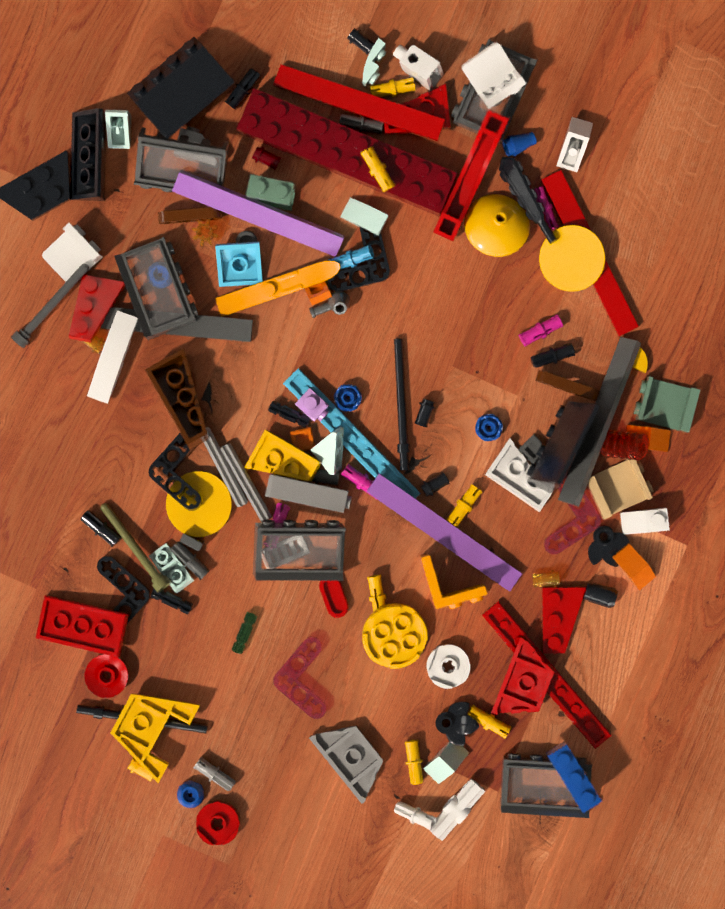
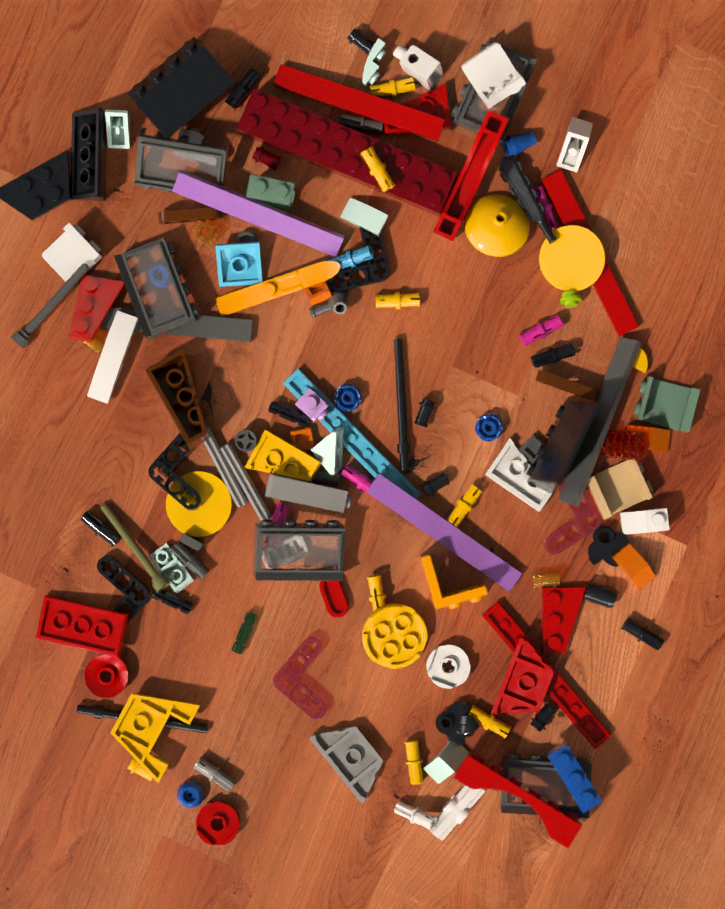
none -> dark grey wheel [235,430,258,452]
none -> yellow pin [375,292,420,309]
none -> red arch [454,752,582,849]
none -> black pin [530,703,557,732]
none -> lime plate [560,290,582,308]
none -> black axle [621,617,664,650]

